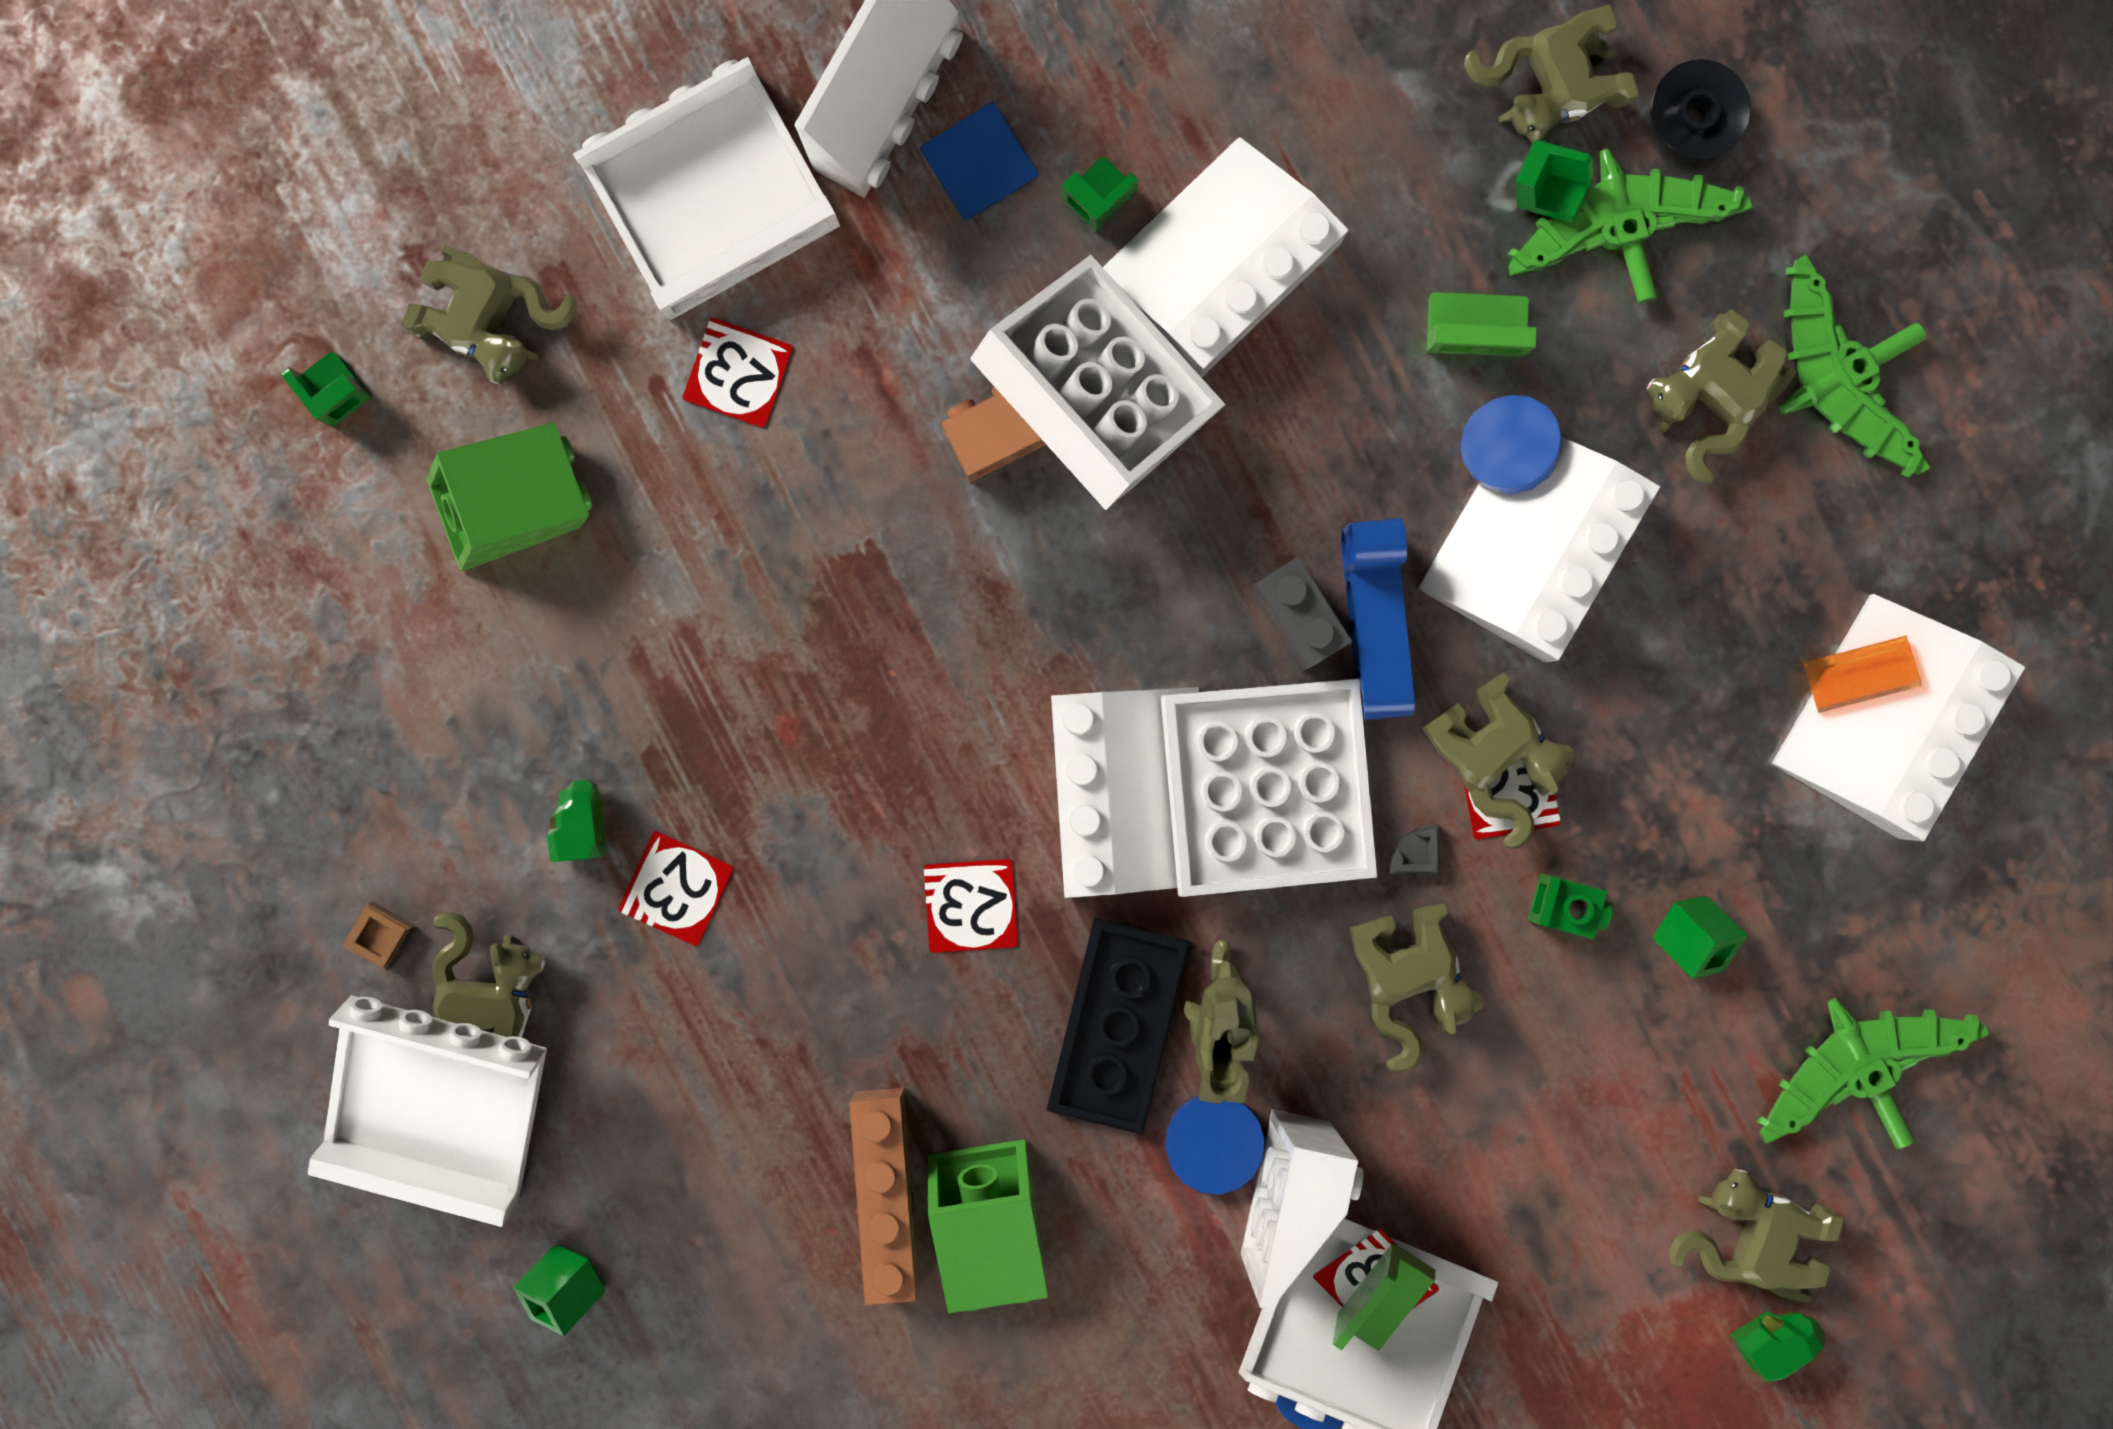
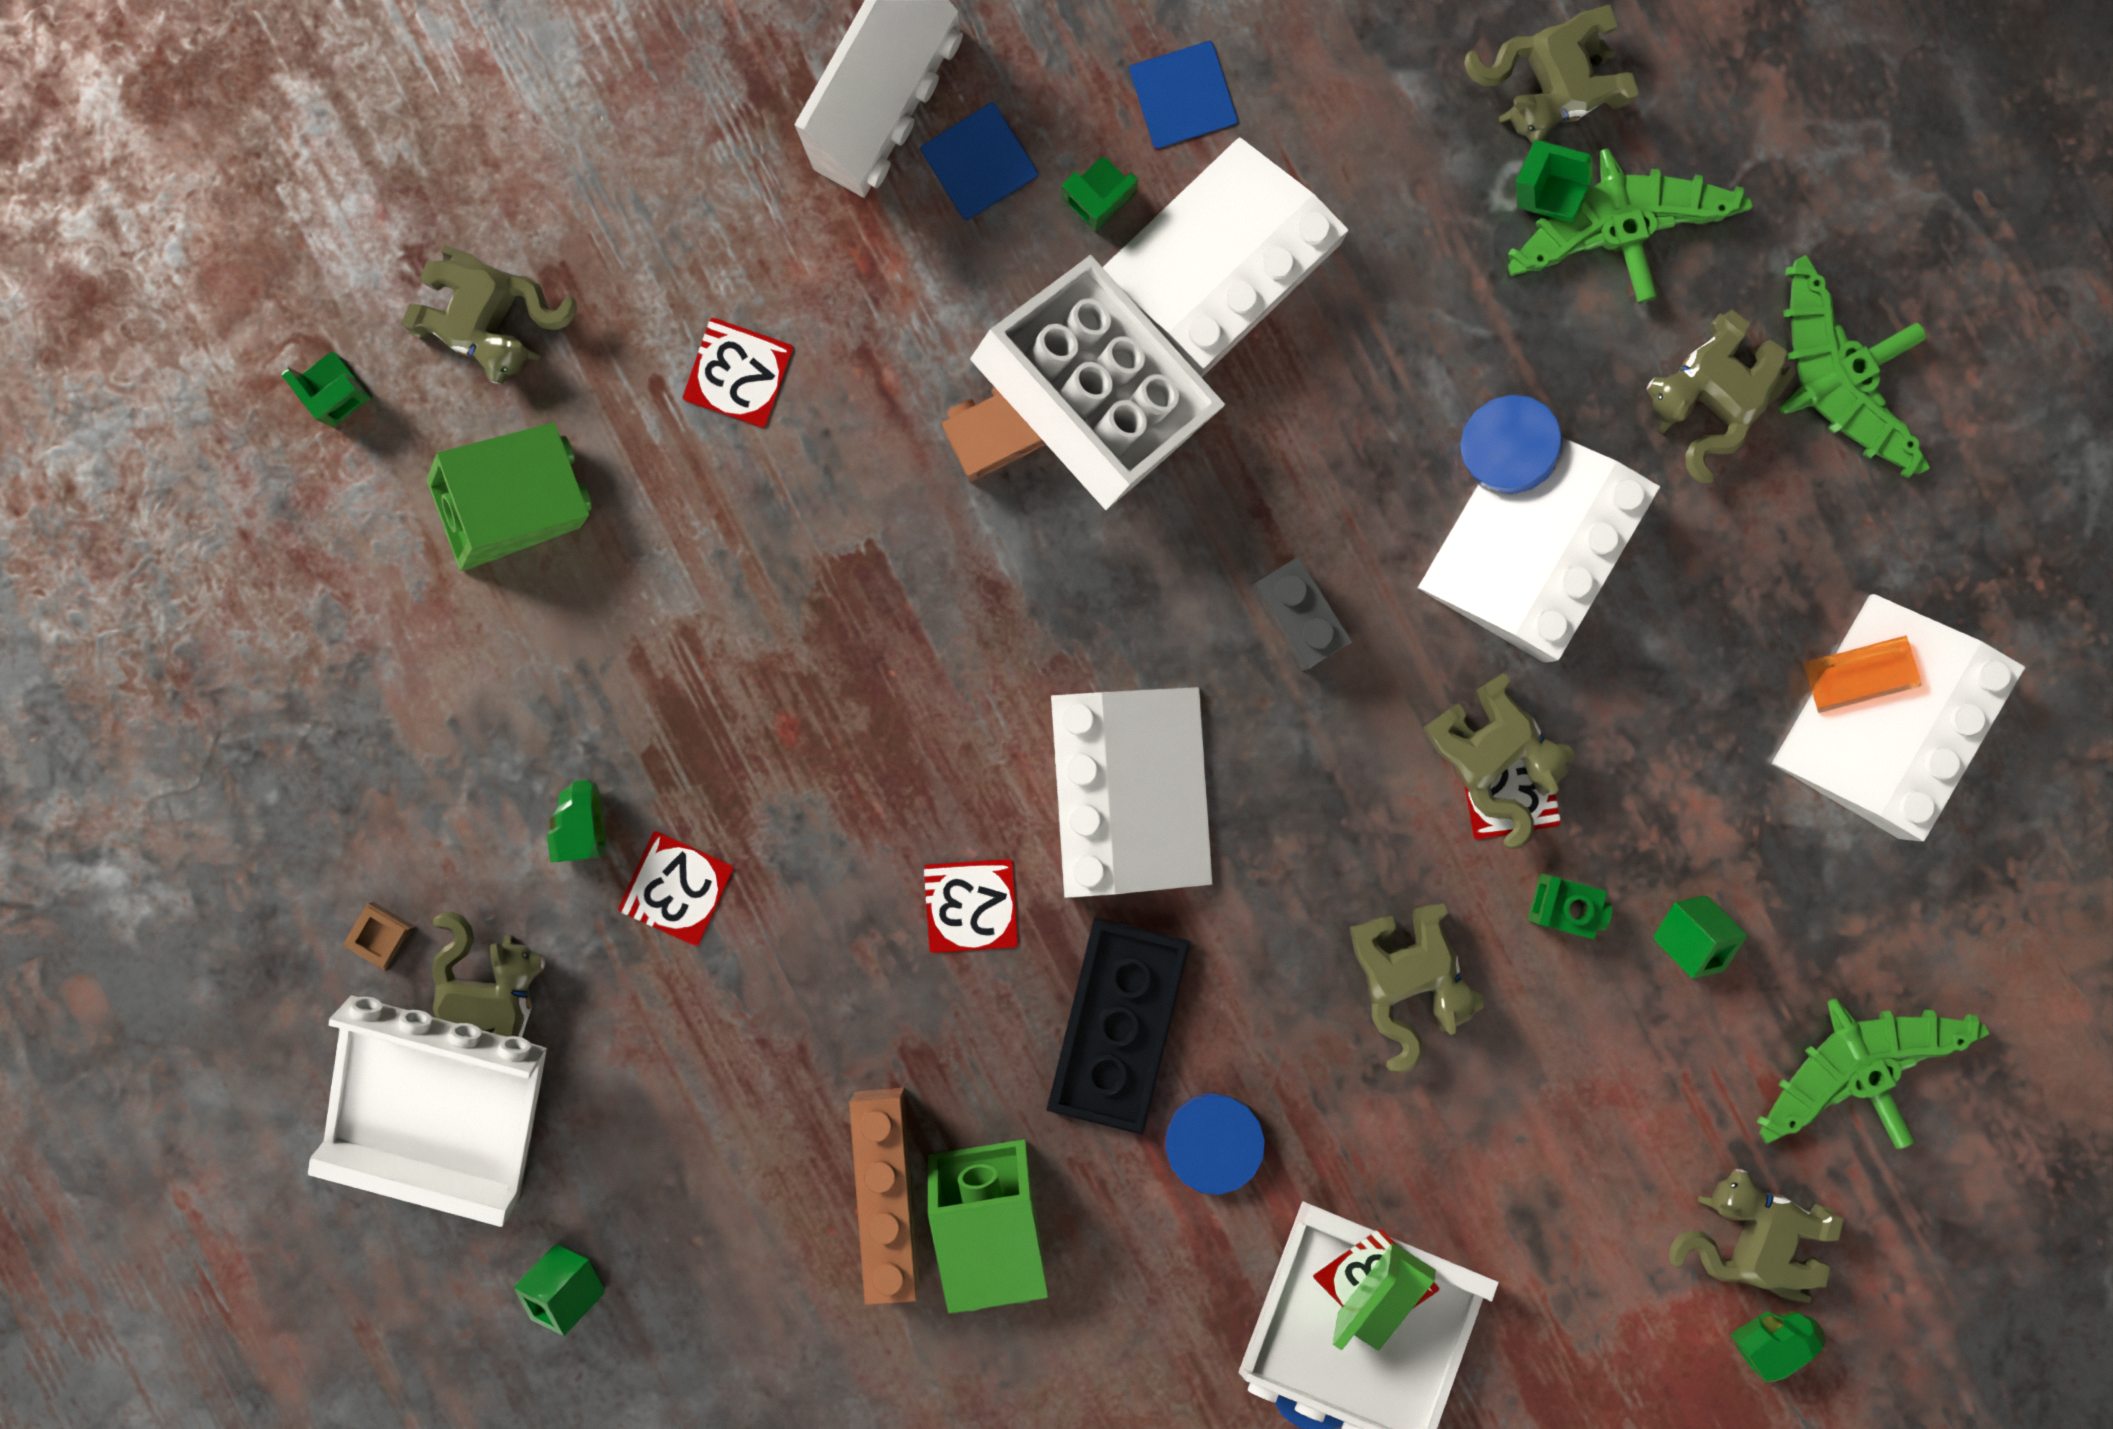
white panel [573,57,840,321] -> none
white plate [1161,679,1377,897] -> none
olive animal [1184,939,1259,1104] -> none
white slope [1241,1109,1363,1310] -> none
blue beam [1341,518,1415,721] -> none
dark grey tile [1387,824,1440,874] -> none
bright green panel [1426,292,1537,357] -> none
black dish [1650,59,1751,160] -> none
none -> blue sticker [1129,41,1237,149]

